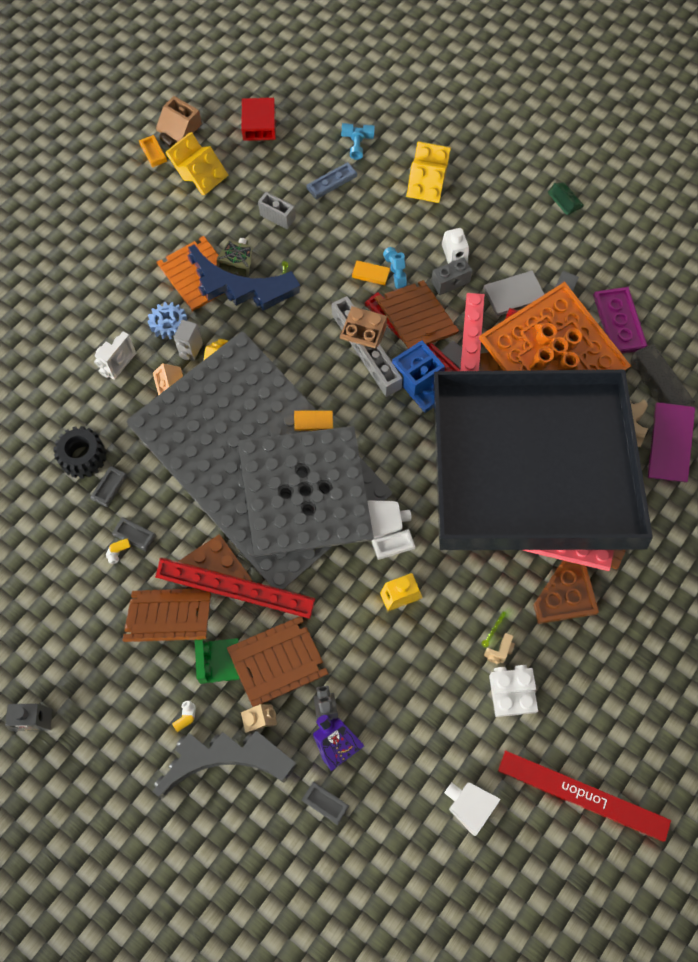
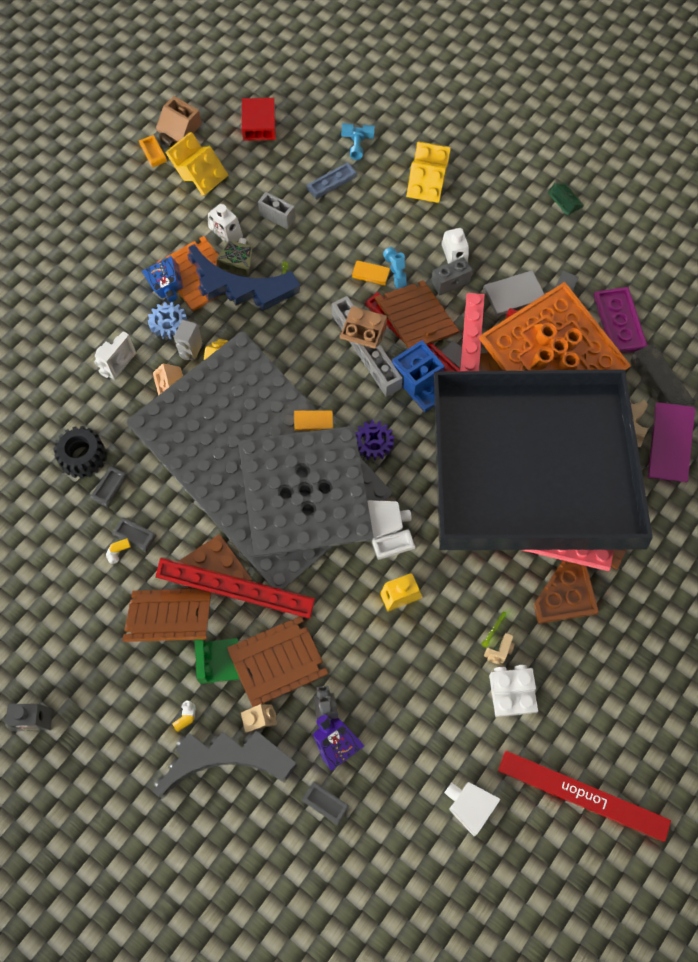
none -> blue torso [142,256,183,302]
none -> white torso [208,204,243,243]
none -> dark purple gear [355,420,394,461]

